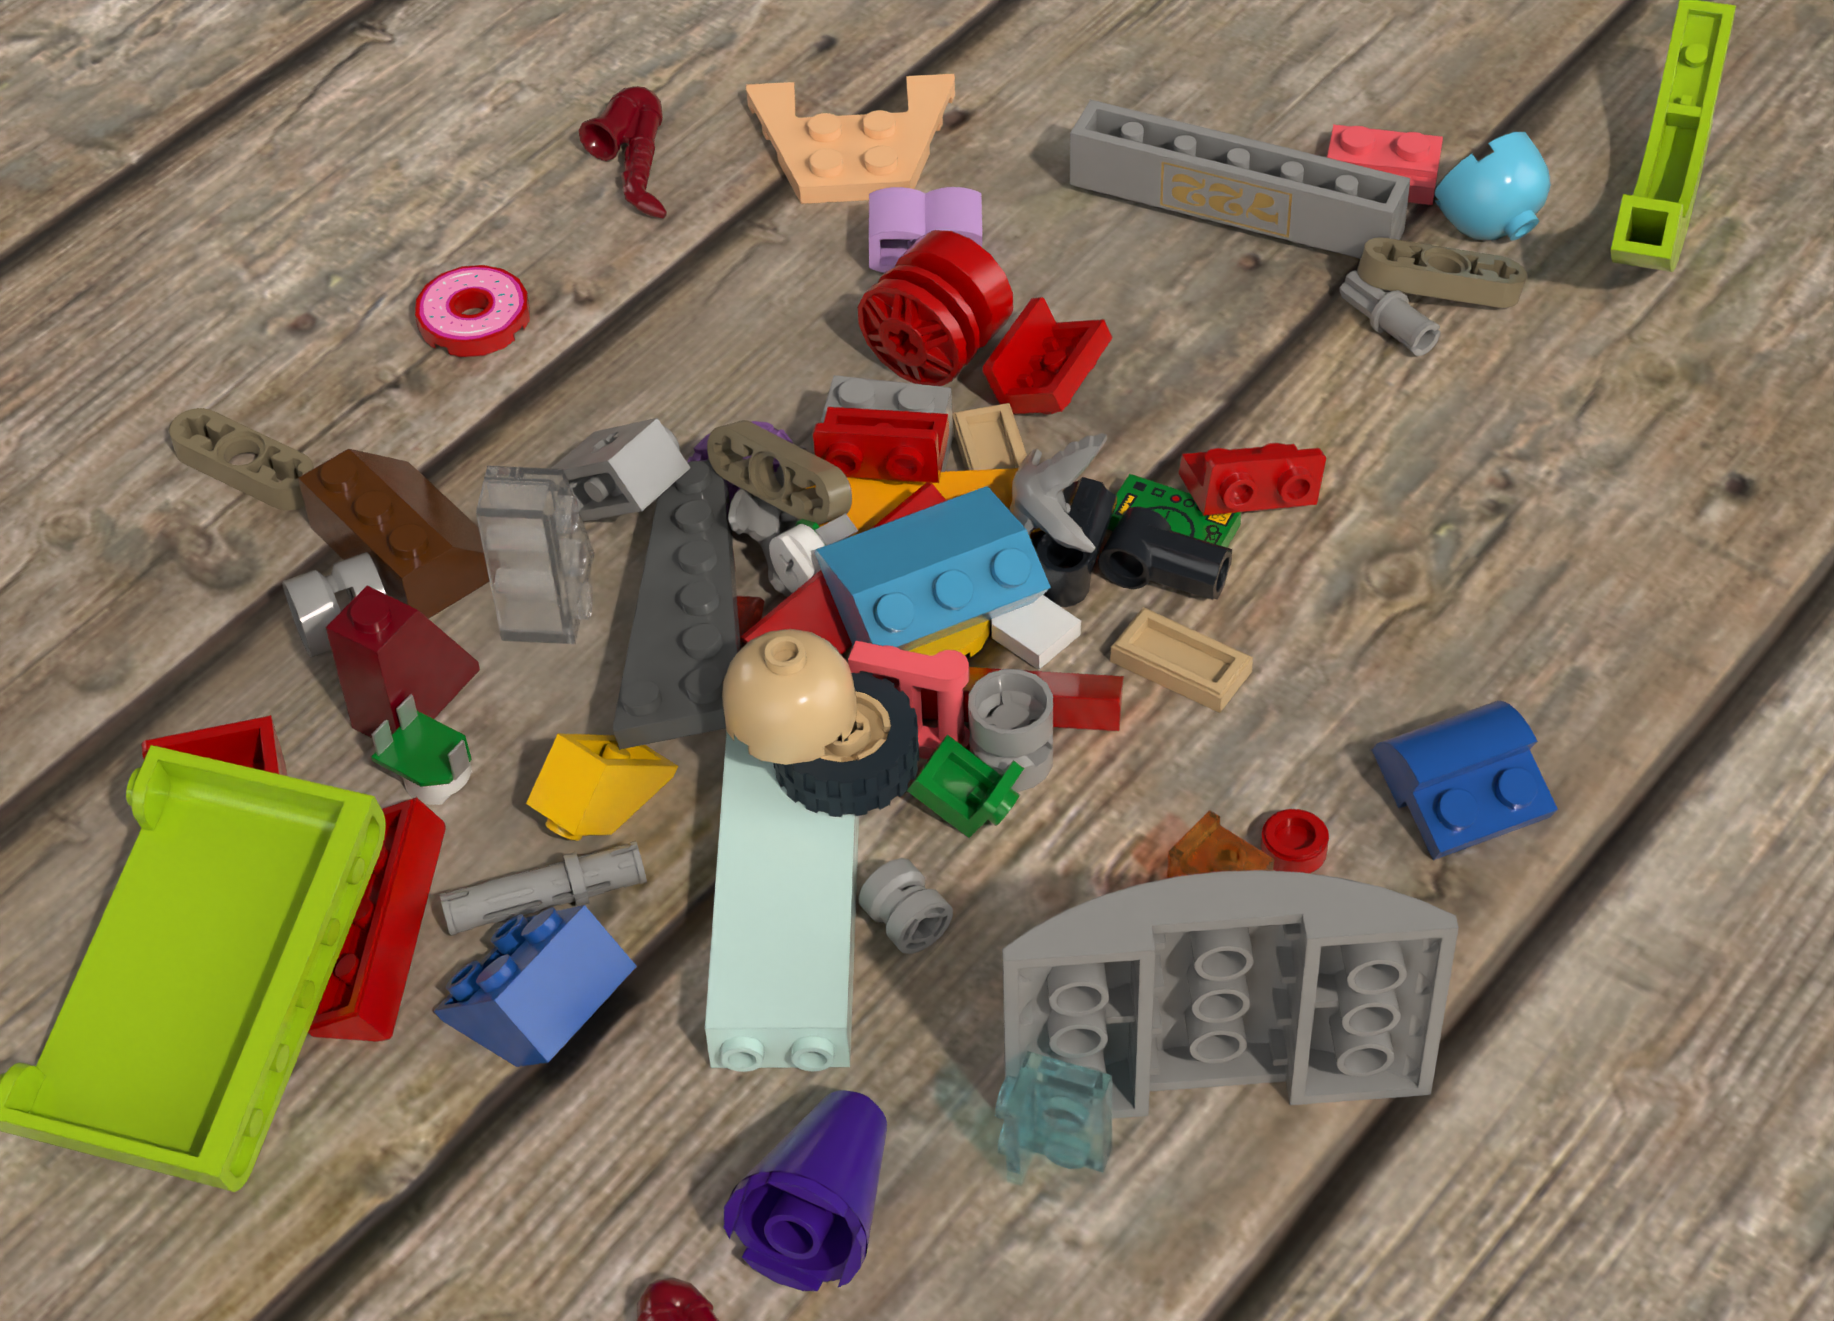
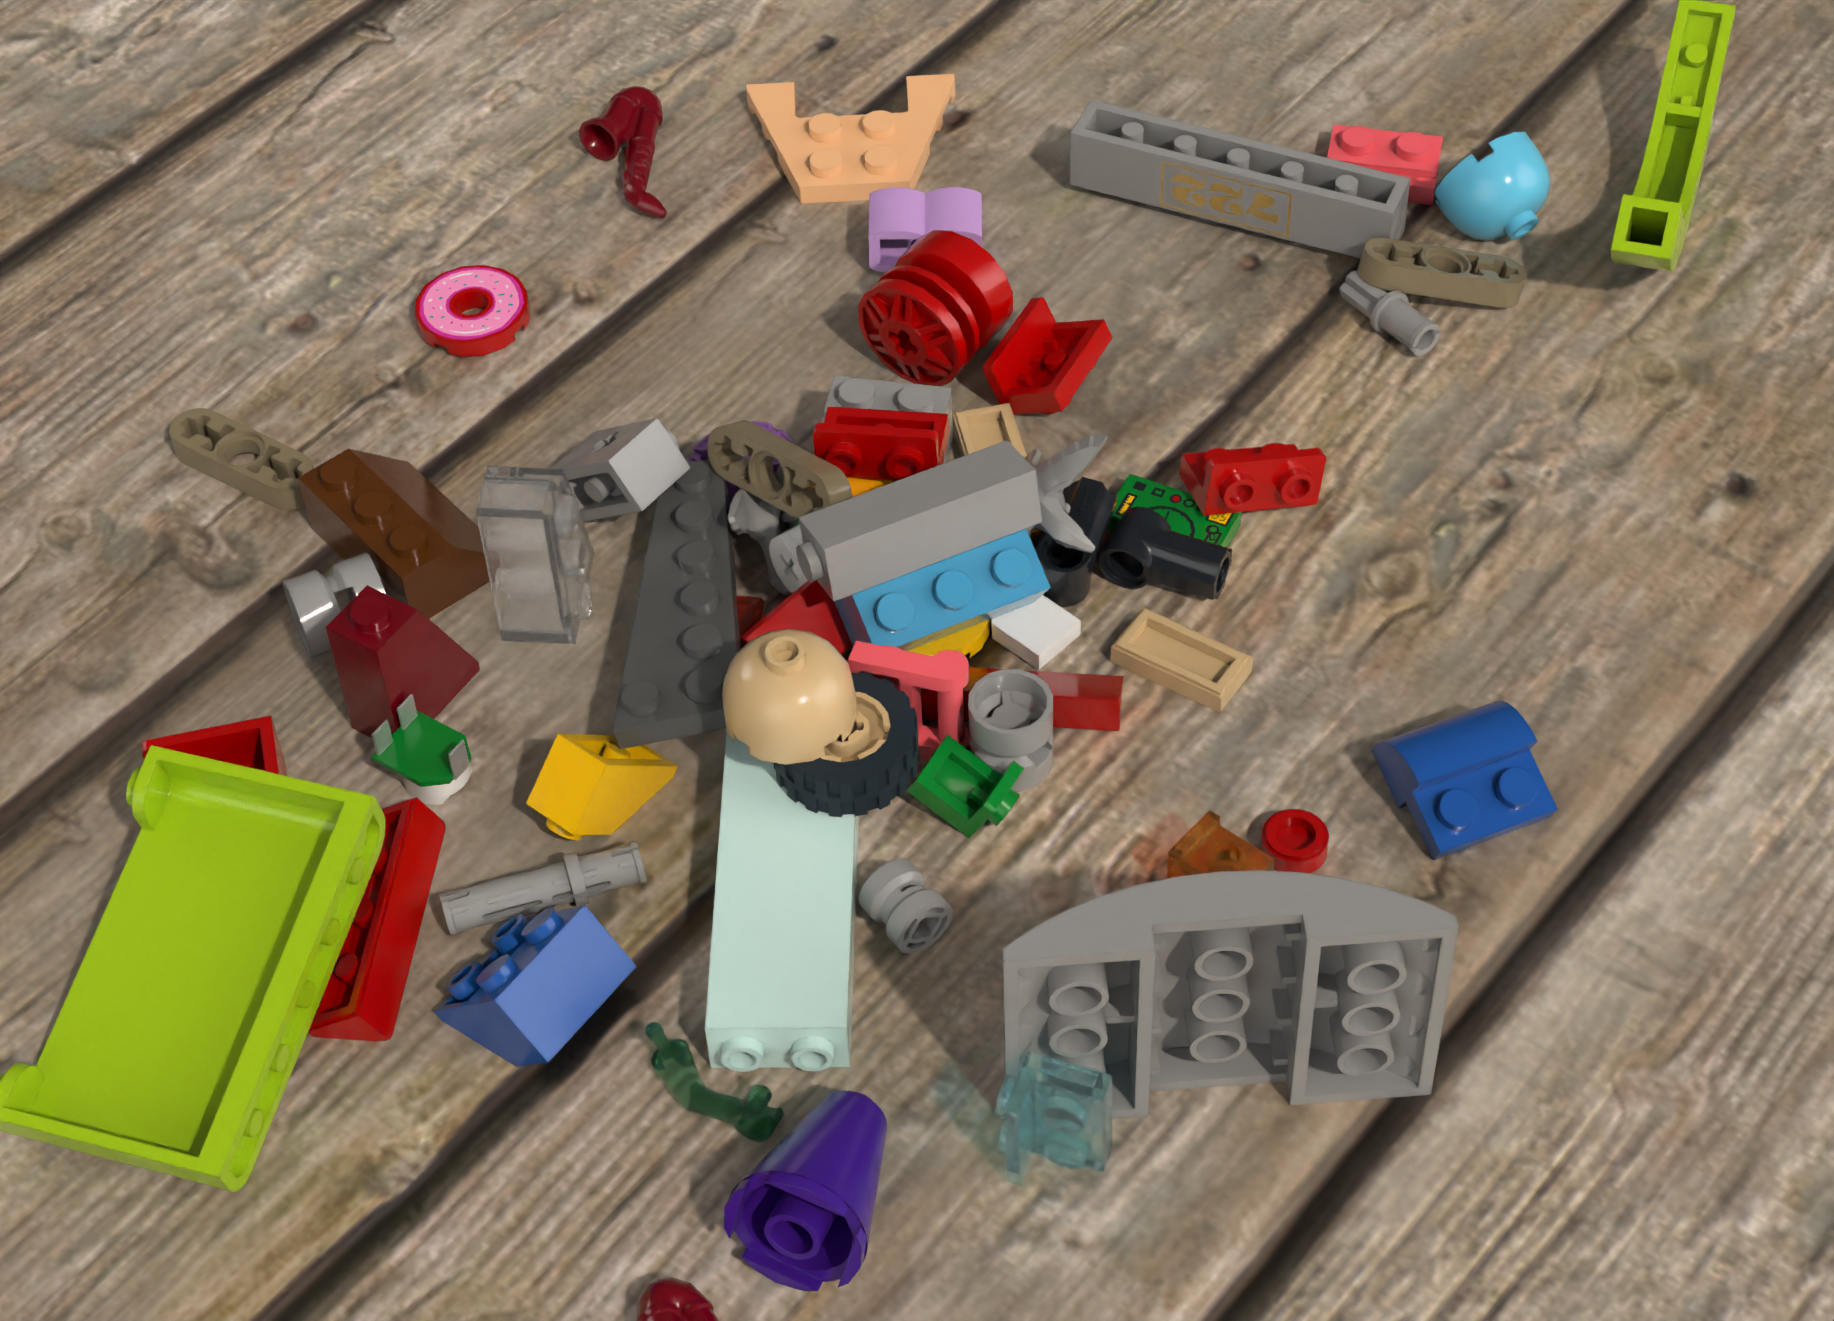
none -> clear green piece [645,1022,785,1143]
none -> light grey brick [796,440,1042,601]

